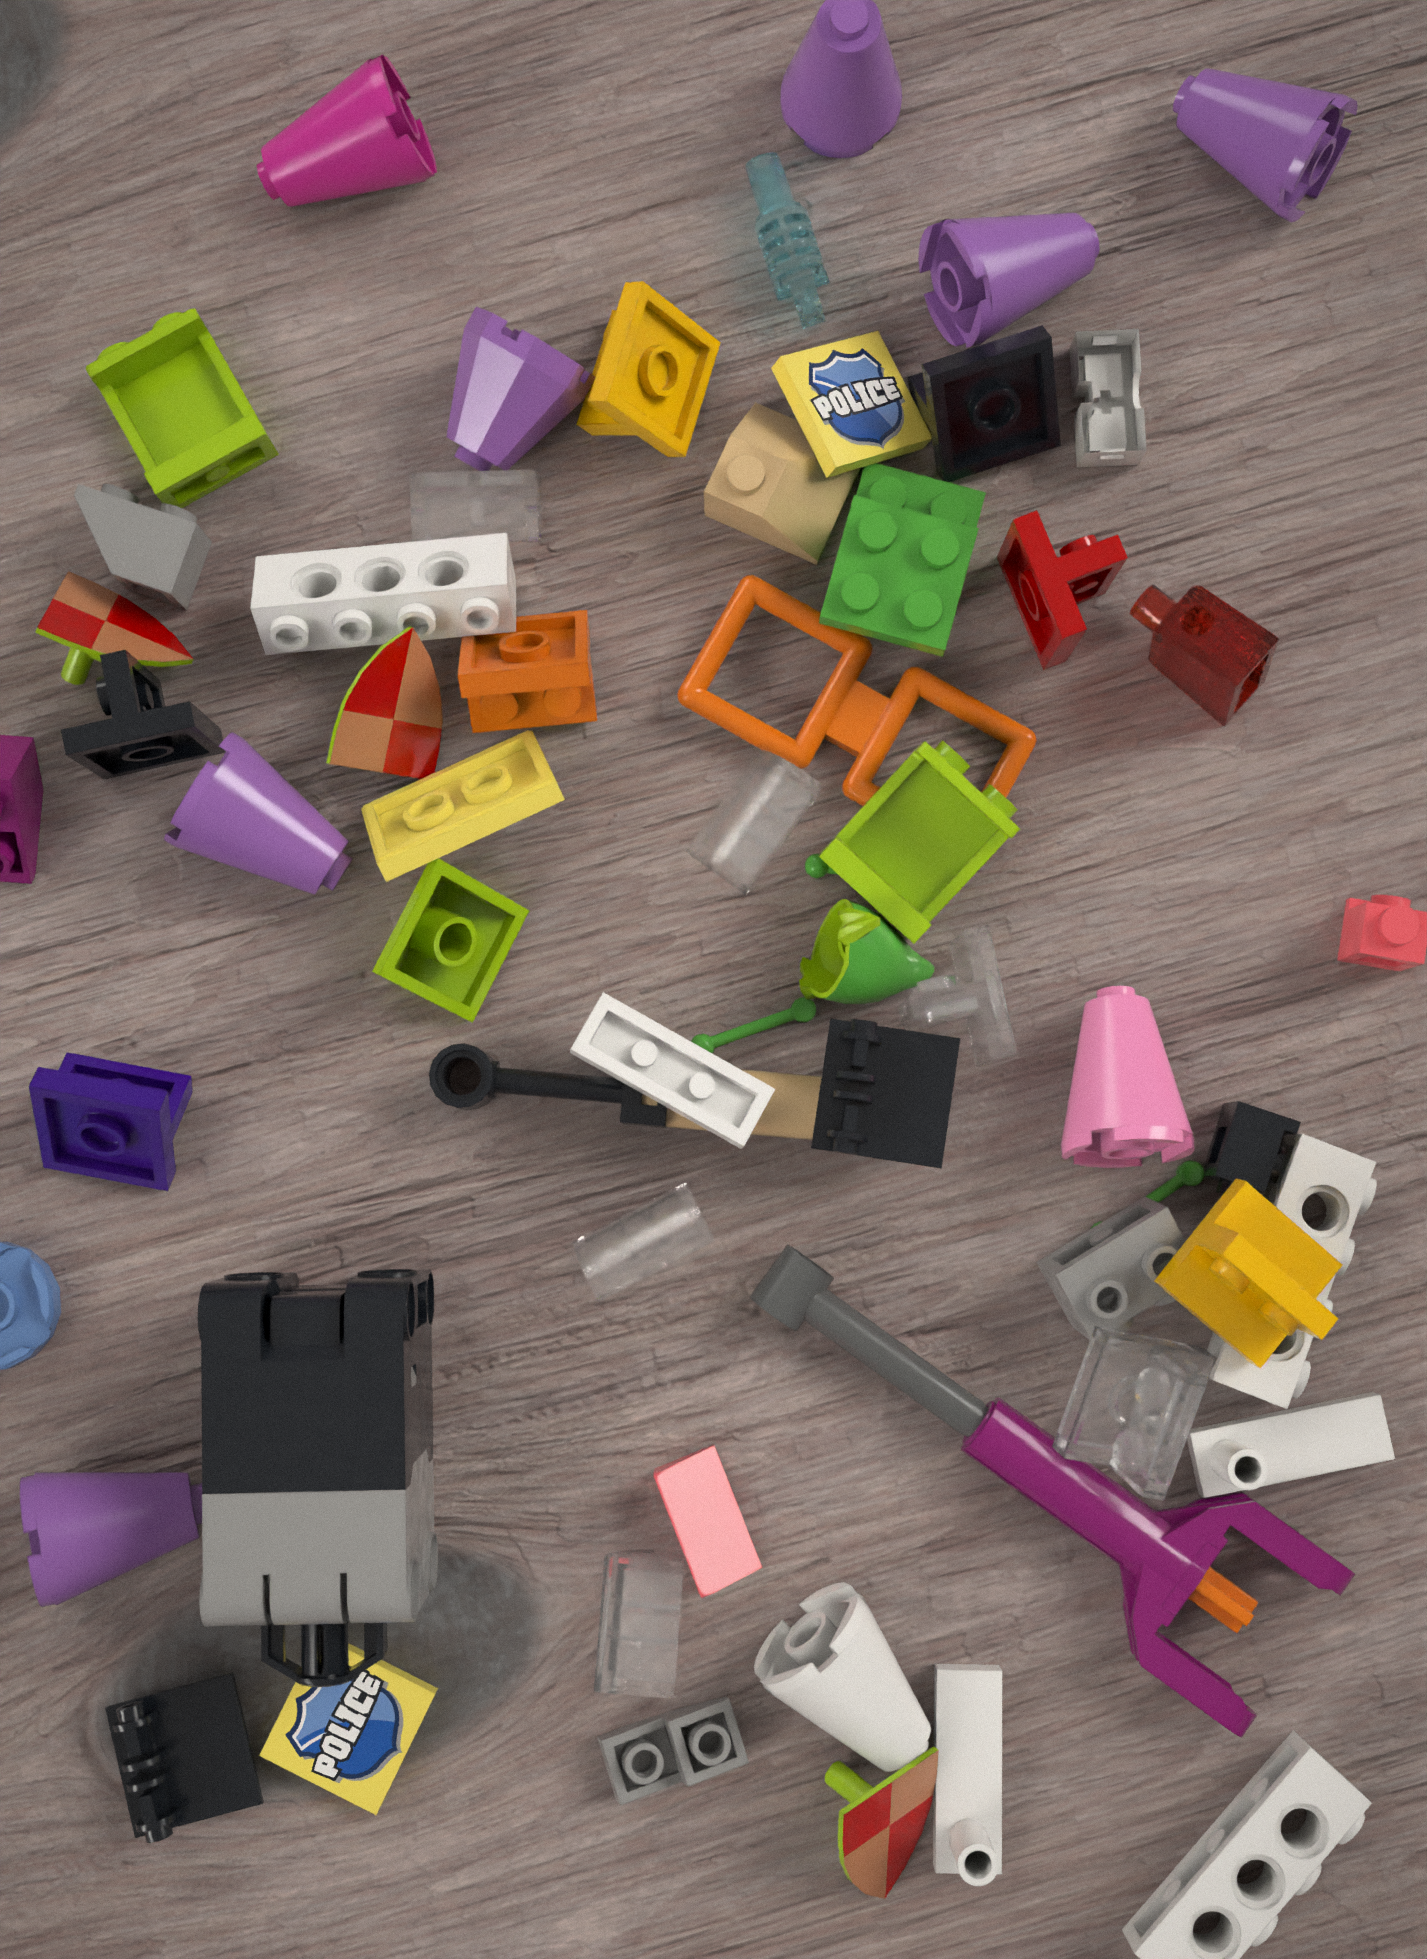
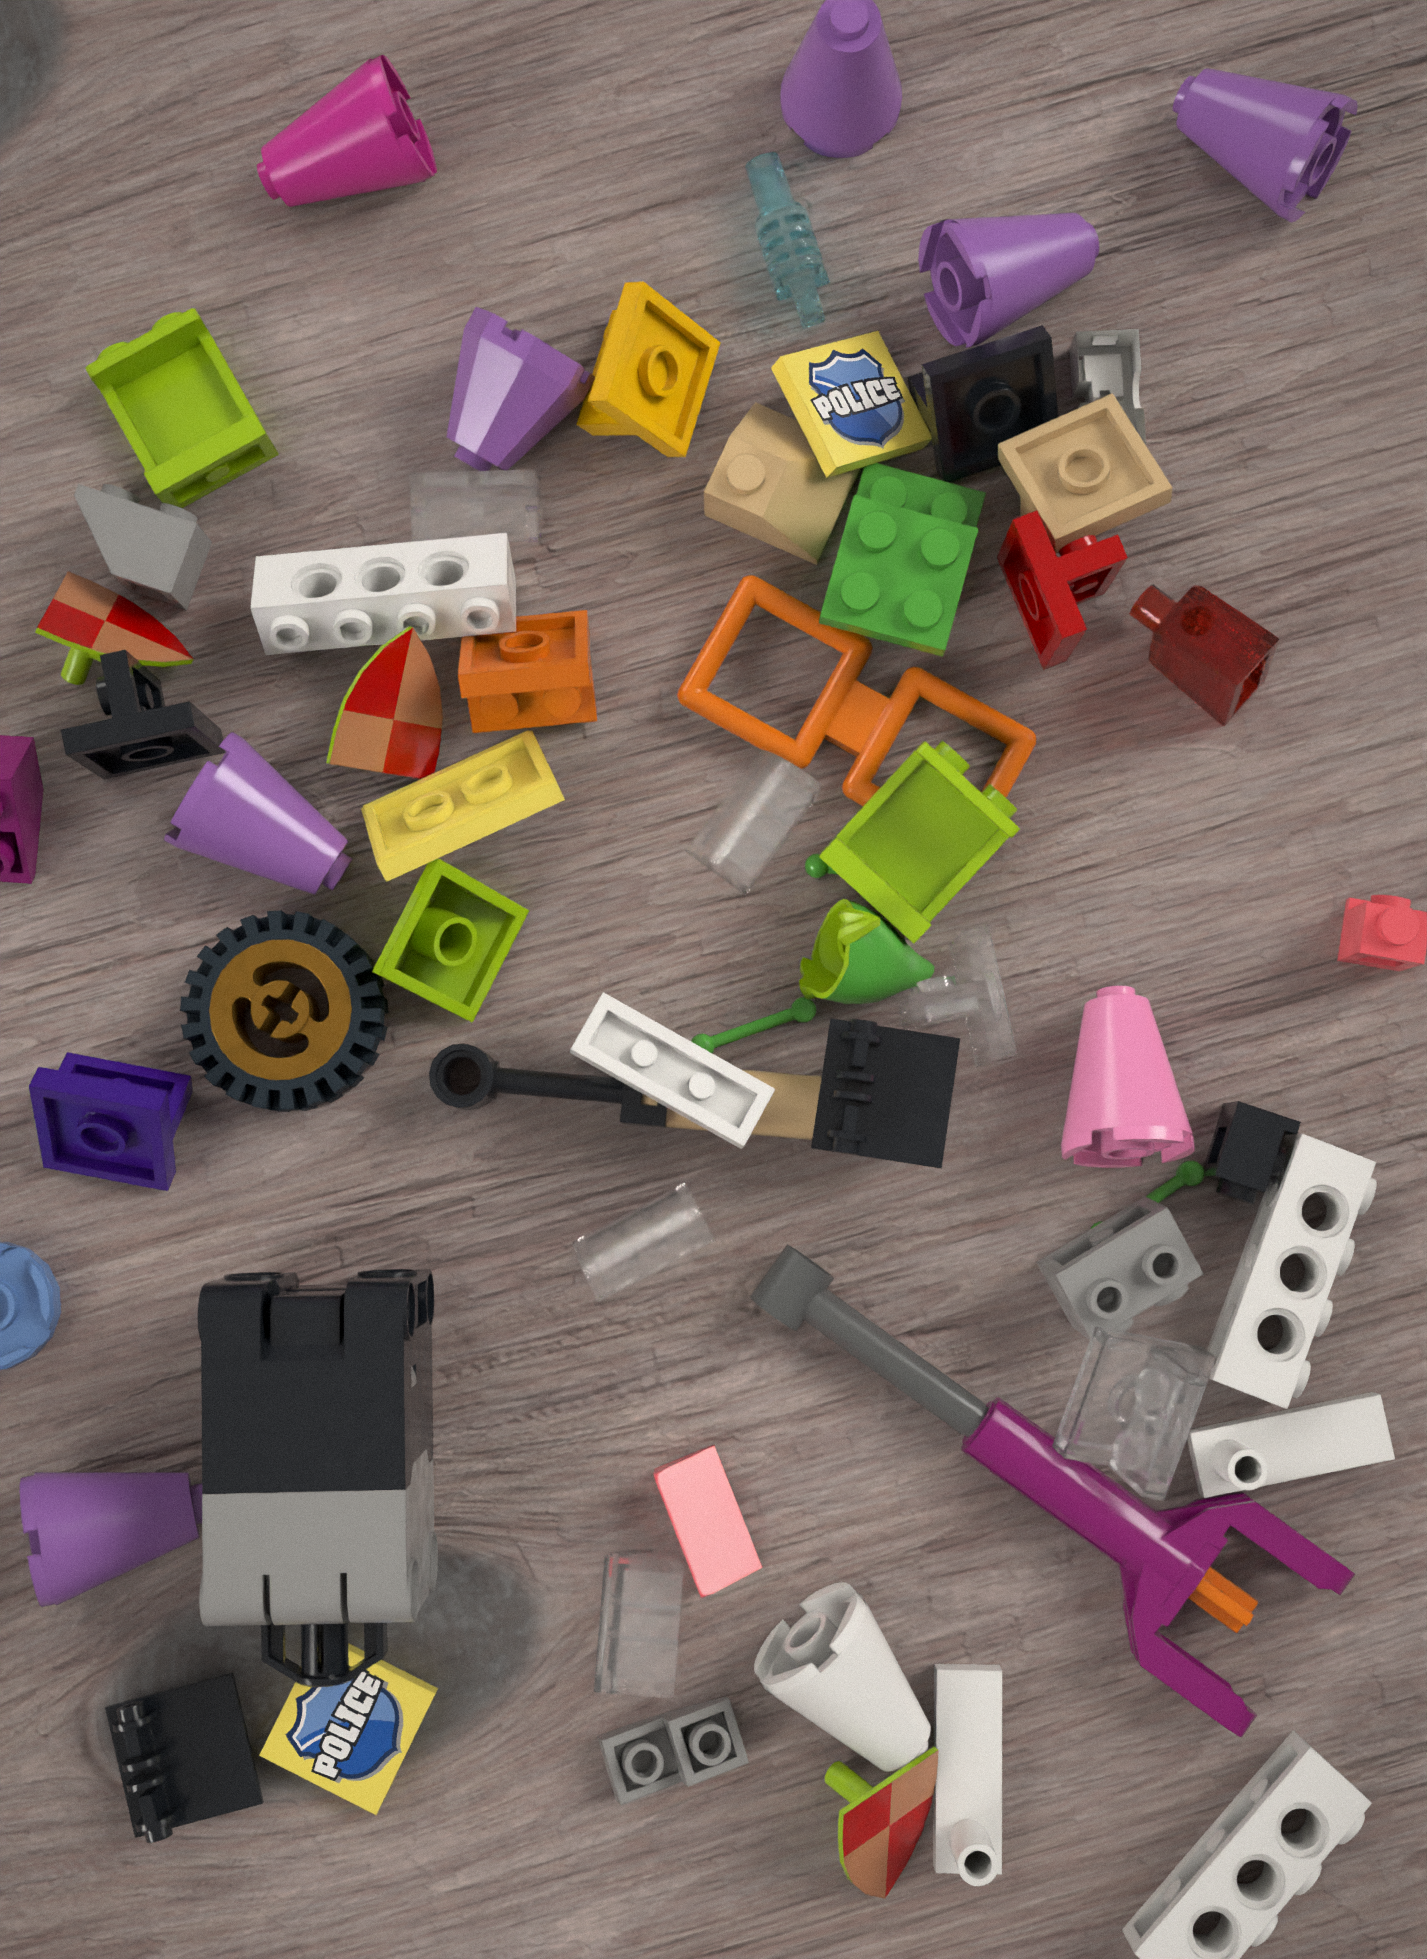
yellow bracket [1154,1178,1343,1369] -> none
none -> wheel [180,910,389,1112]
none -> tan bracket [998,393,1173,554]

